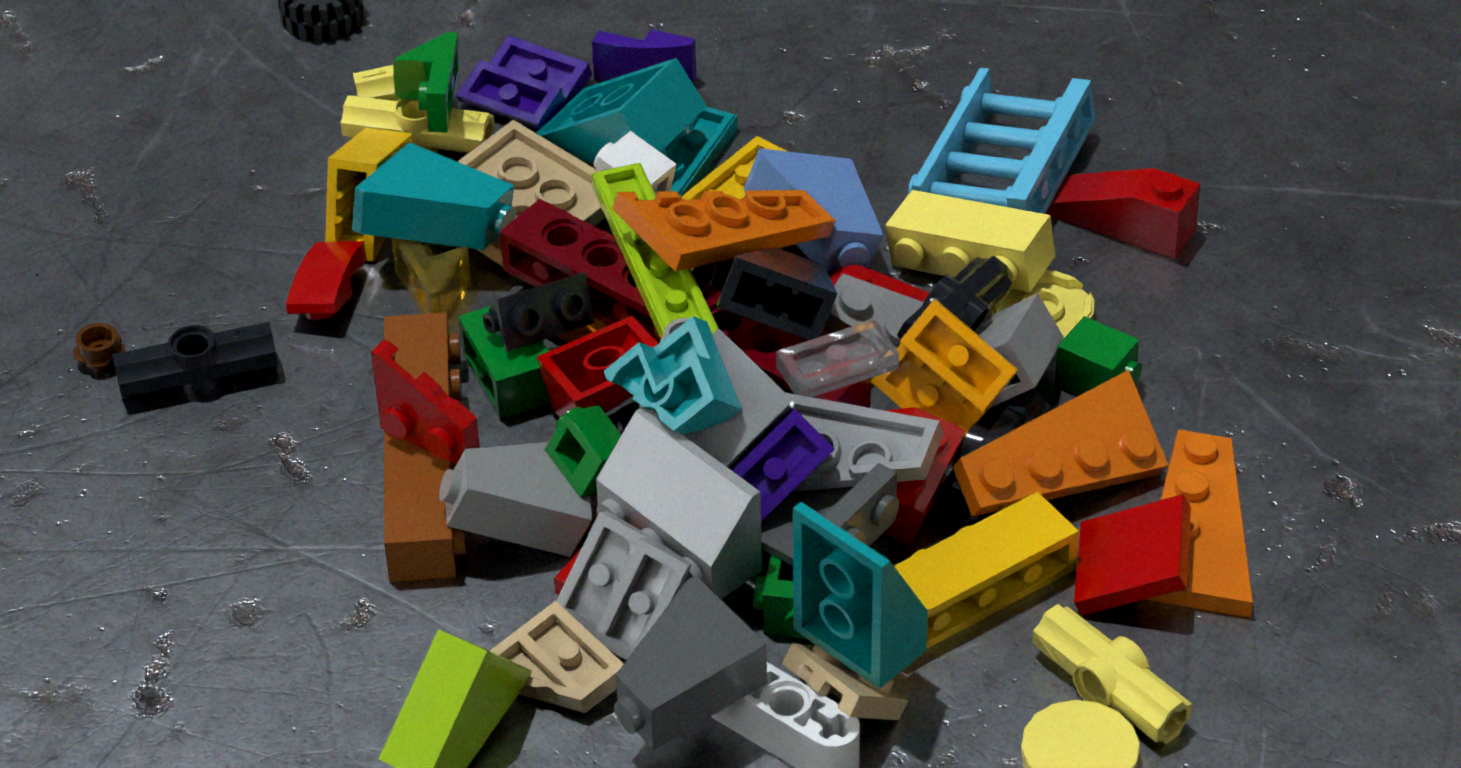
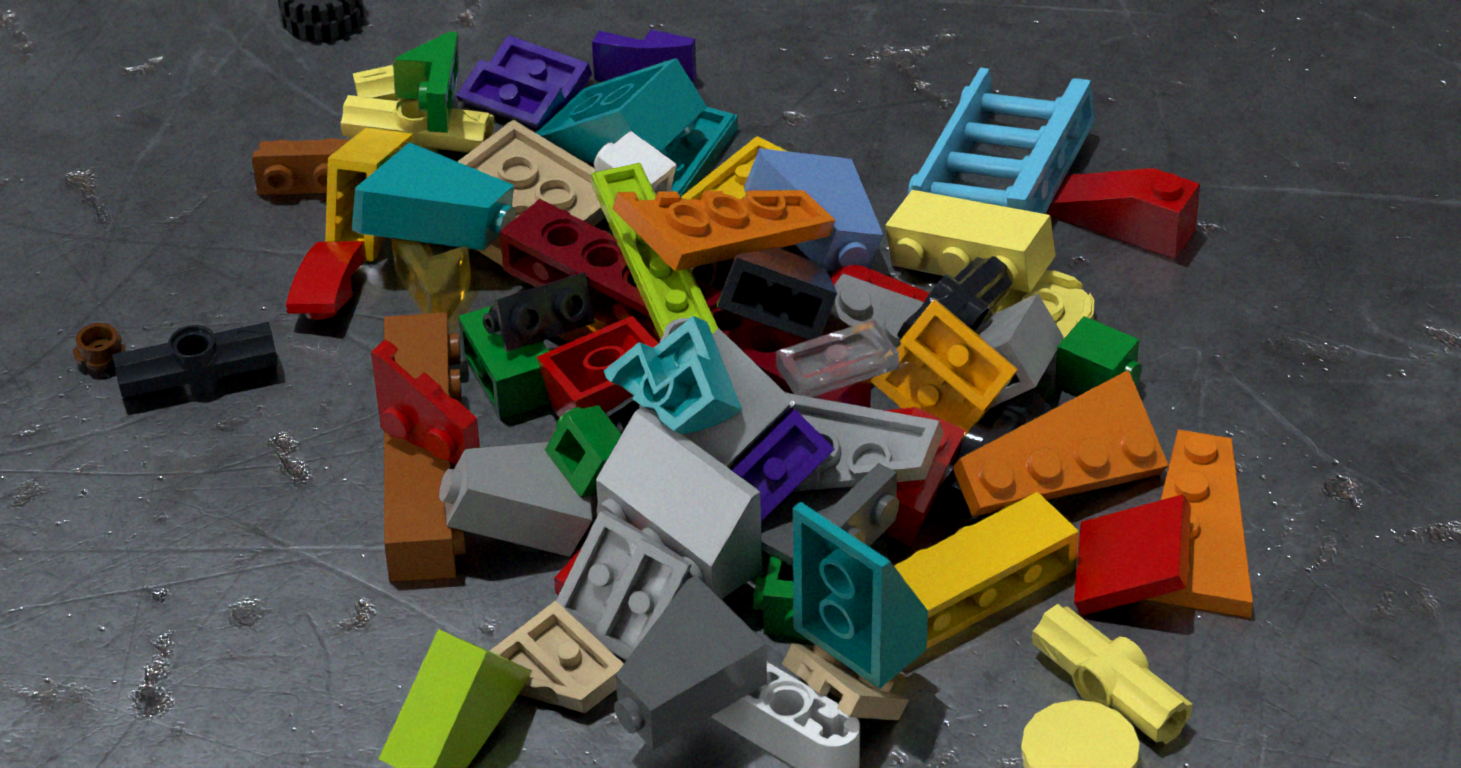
none -> dark orange bracket [252,138,351,195]

